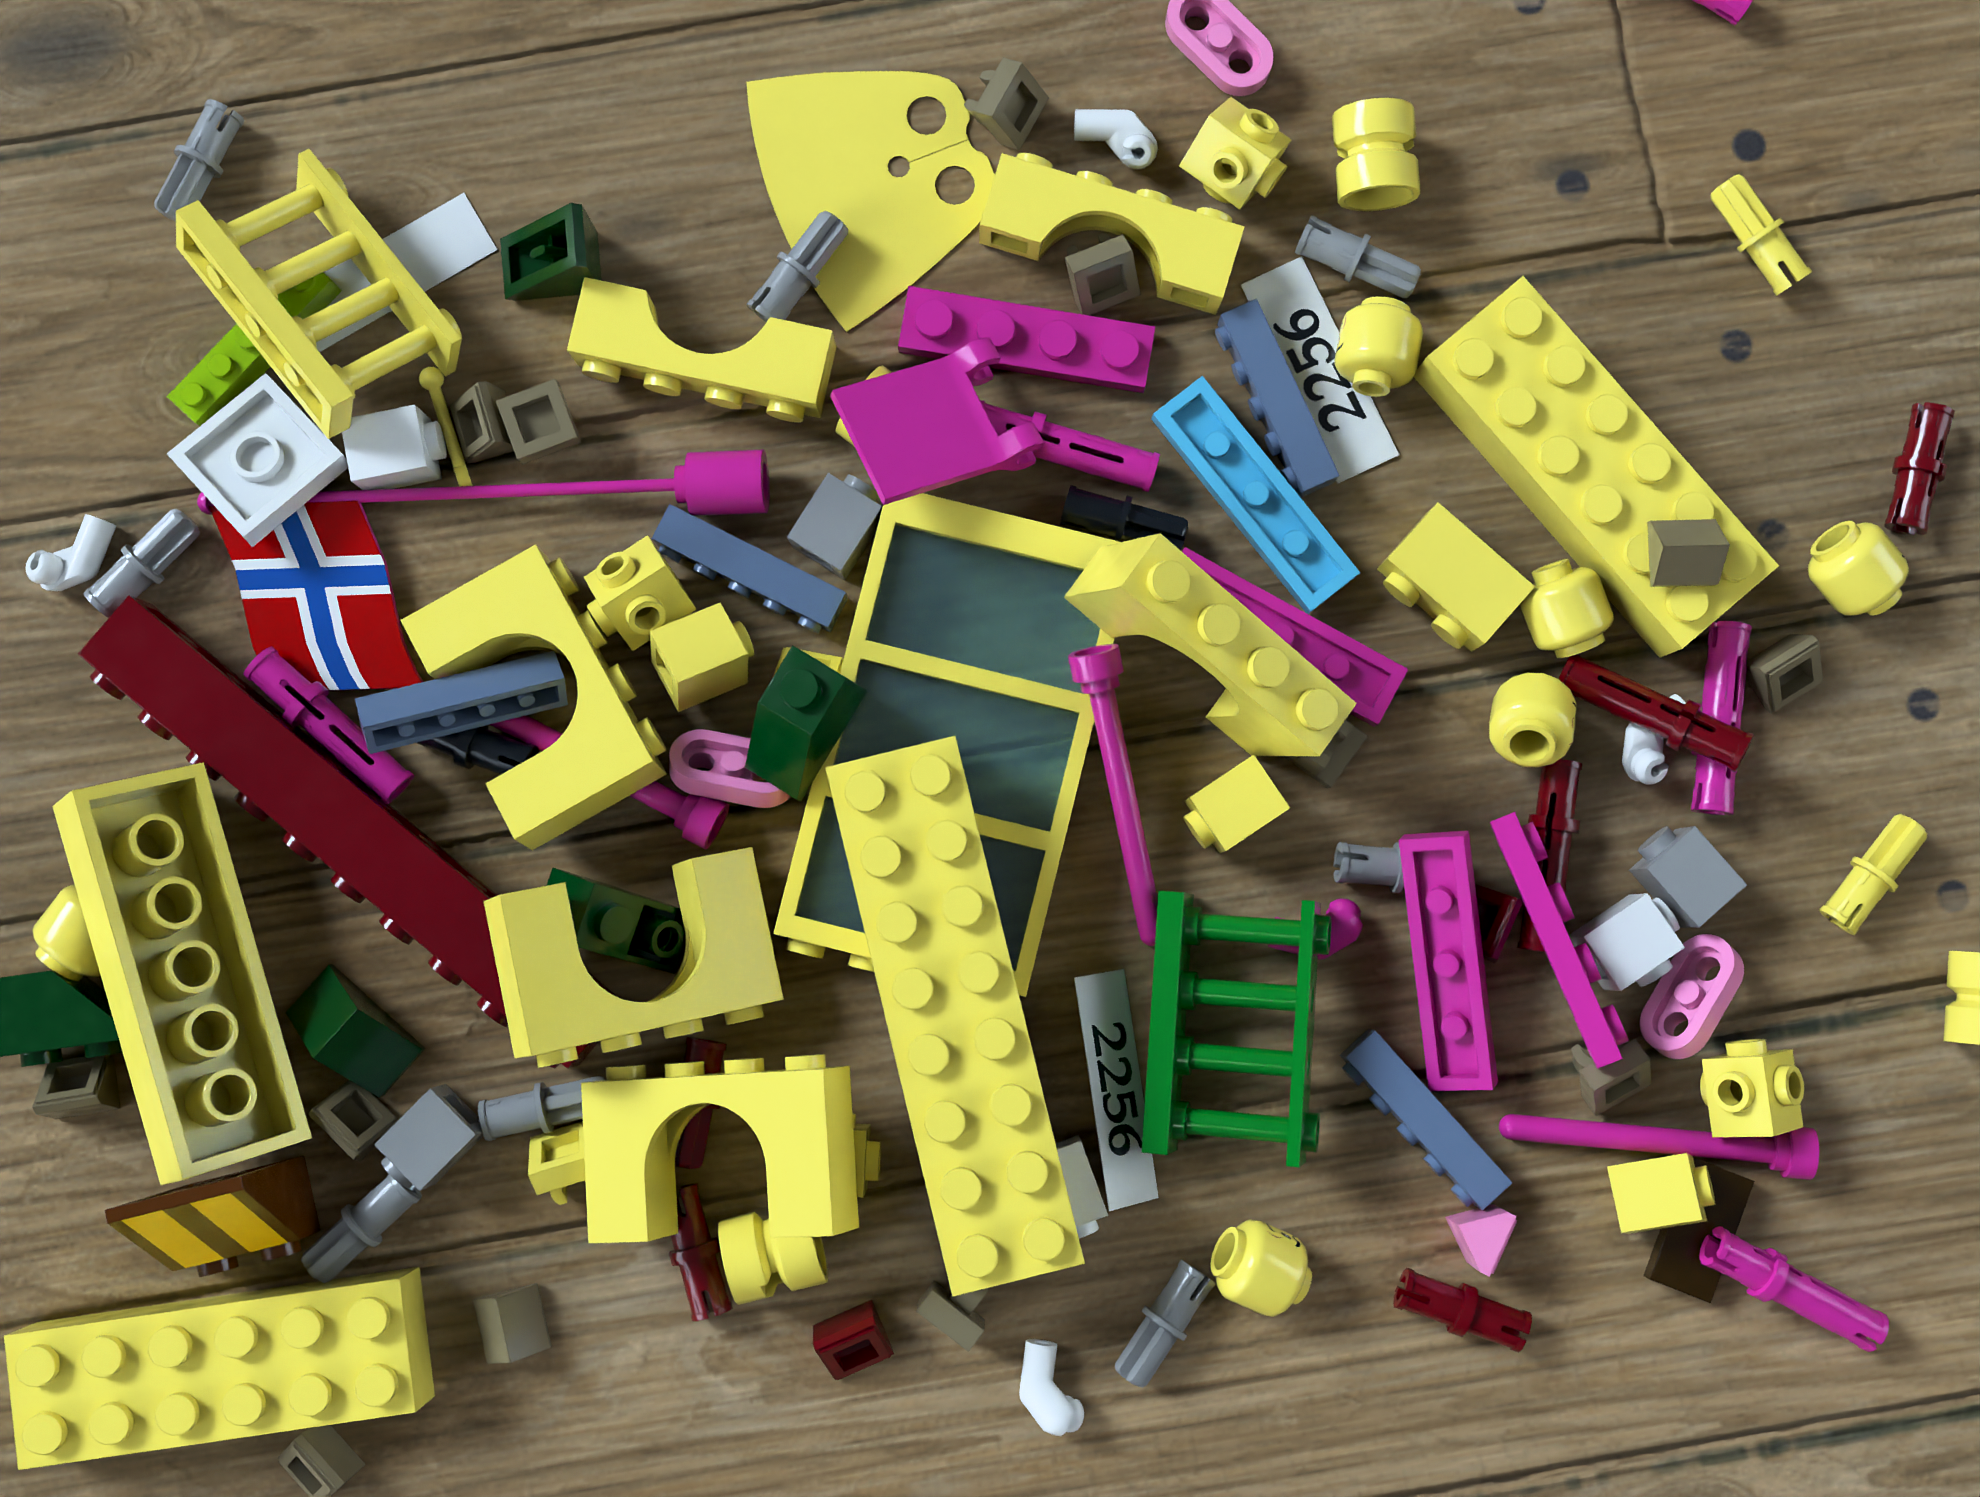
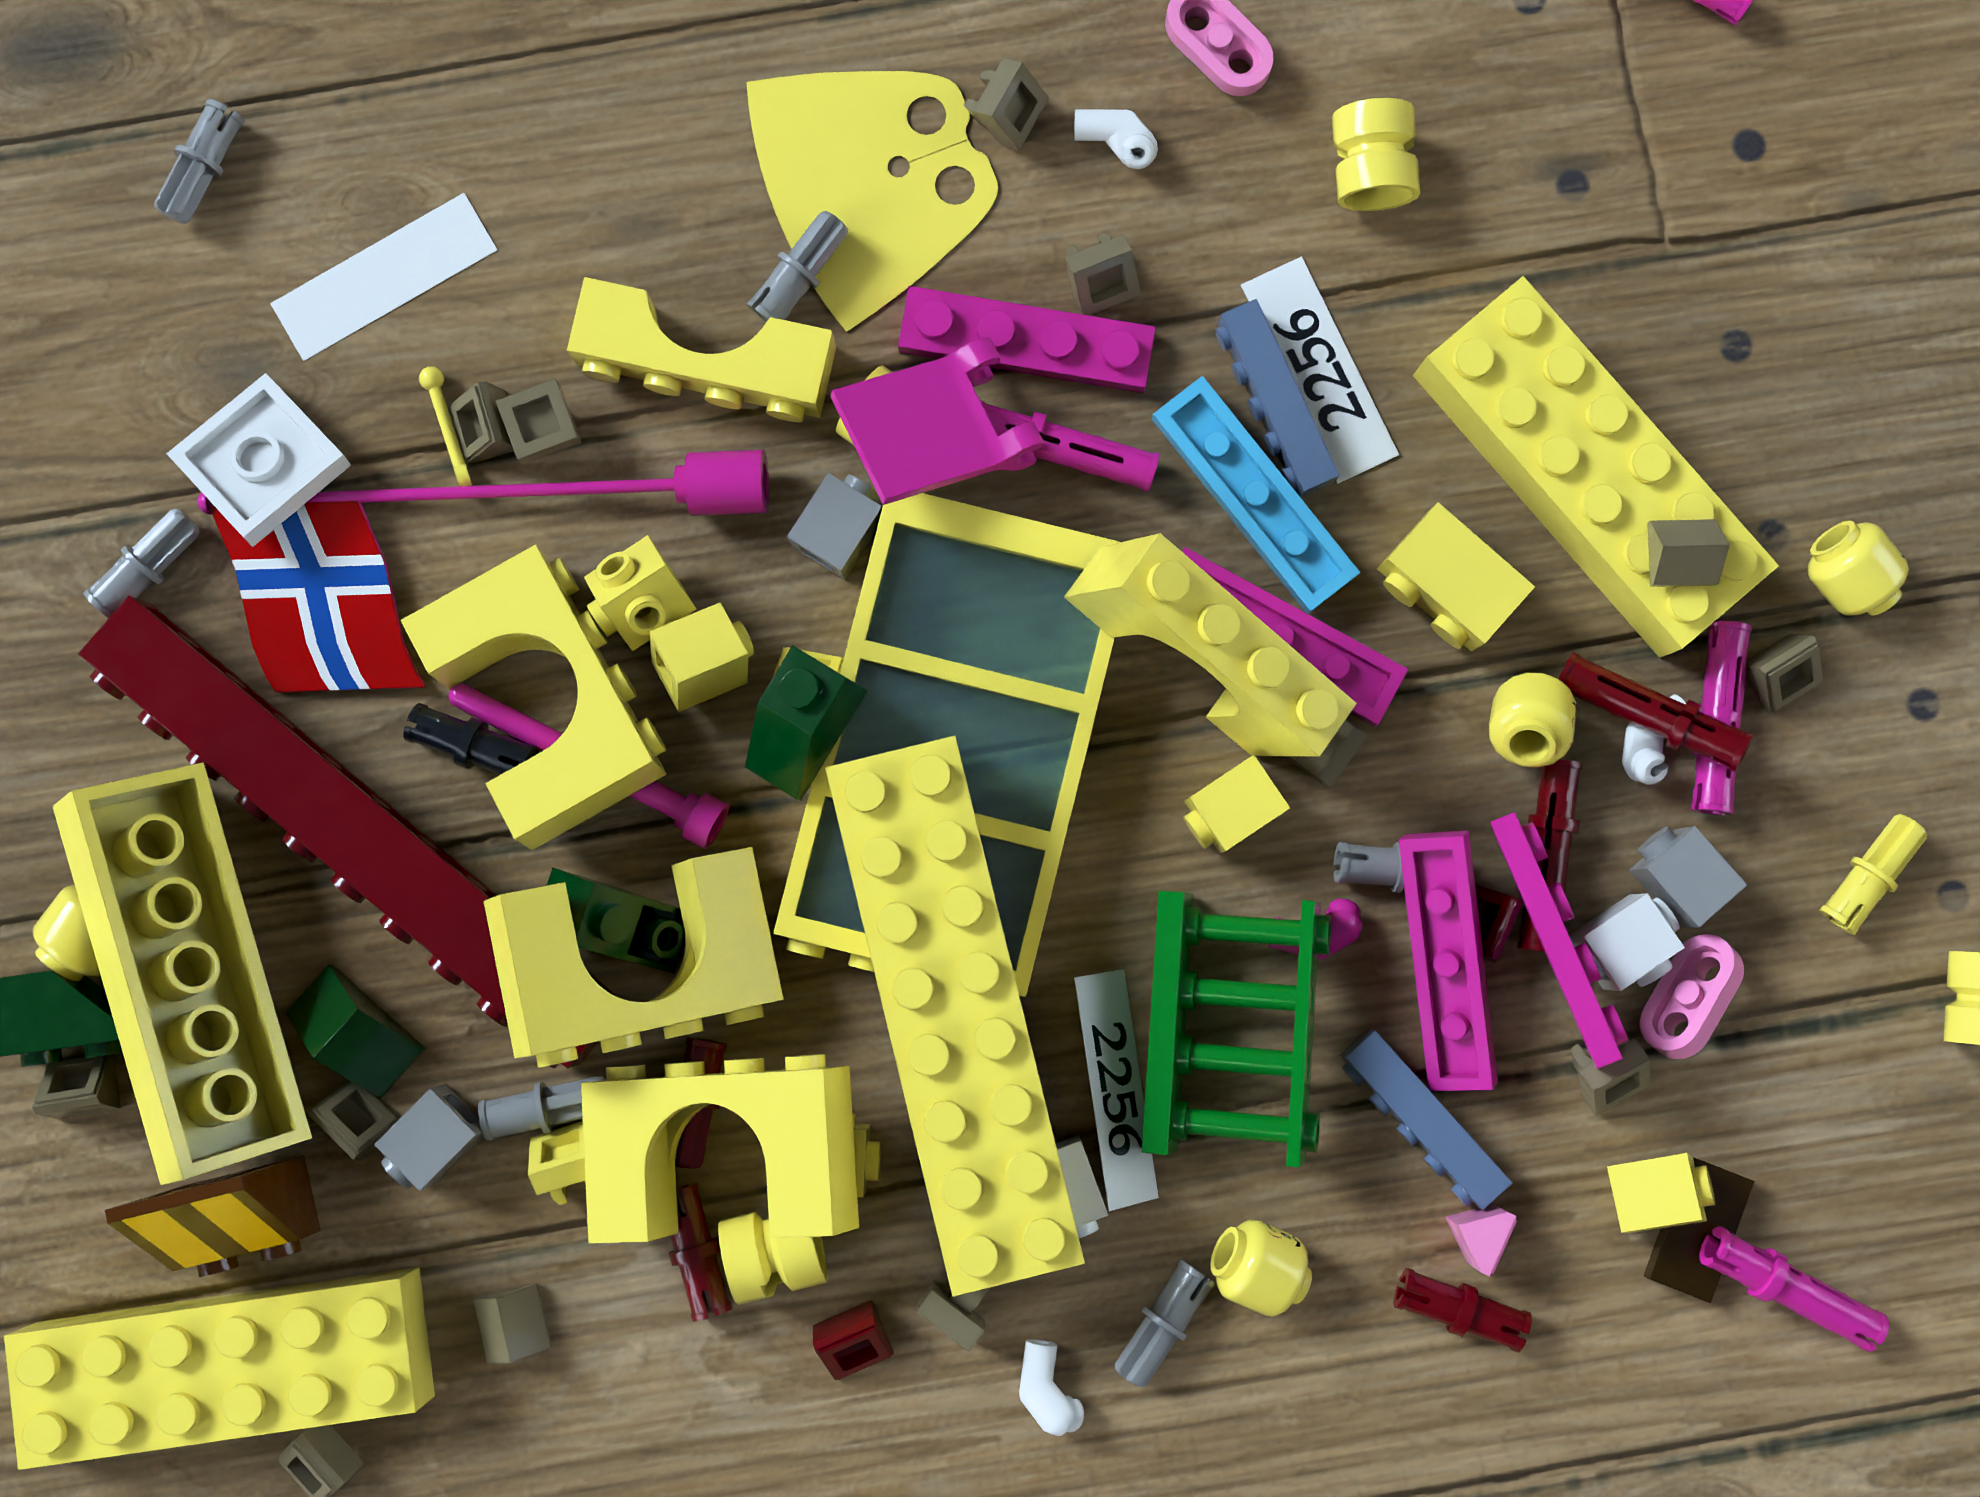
white arm [26,514,116,591] -> none
lime piece [166,272,342,426] -> none
light yellow fence [176,149,462,439] -> none
dark pink pin [243,646,415,804] -> none
light grey axle [301,1174,422,1283] -> none
white brick [342,404,447,490] -> none
sand blue piece [355,651,568,754] -> none
dark green slope [500,203,602,301] -> none
sand blue piece [651,504,848,634] -> none
bright pink plate [669,729,791,808] -> none
light yellow arch [979,153,1245,315] -> none
black axle [1060,485,1188,551] -> none
dark pink piece [1068,644,1158,946] -> none
light yellow brick [1179,97,1291,209] -> none
light grey axle [1295,215,1421,298] -> none
light yellow head [1334,296,1423,397] -> none
dark pink piece [1499,1114,1819,1180] -> none
light yellow head [1520,559,1614,658] -> none
light yellow brick [1700,1039,1804,1138] -> none
light yellow axle [1710,174,1812,296] -> none
dark red pin [1884,402,1955,535] -> none

